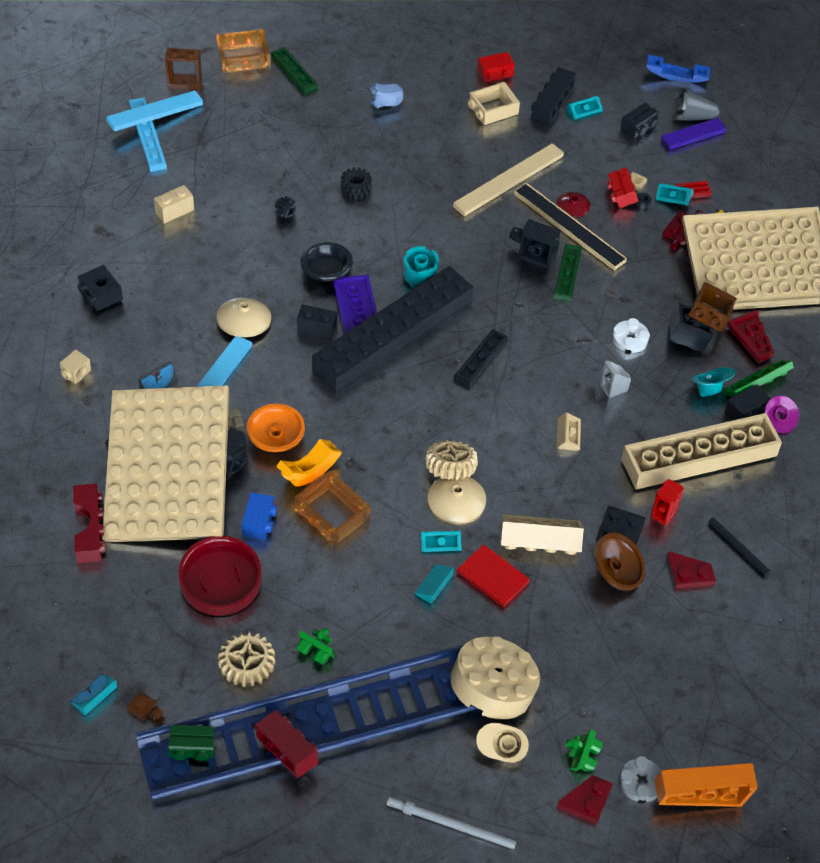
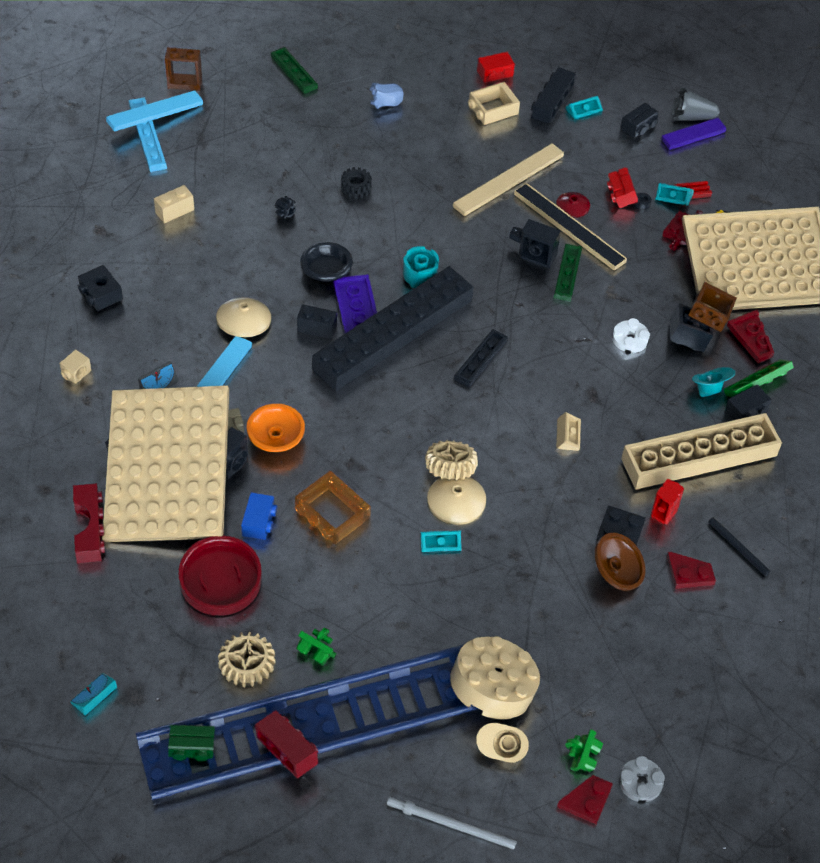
reddish brown plate [126,691,165,725] -> none
clear orange window [216,29,270,72] -> none
light orange arch [276,439,342,486] -> none
teal slope [414,564,454,604] -> none
red tile [457,544,530,608] -> none
slope [500,514,584,555] -> none
light grey slope [600,361,631,398] -> none
tan tile [631,172,647,192] -> none
blue slope [646,55,710,83] -> none
orange wedge [654,763,758,807] -> none
magenta dish [764,396,799,433] -> none

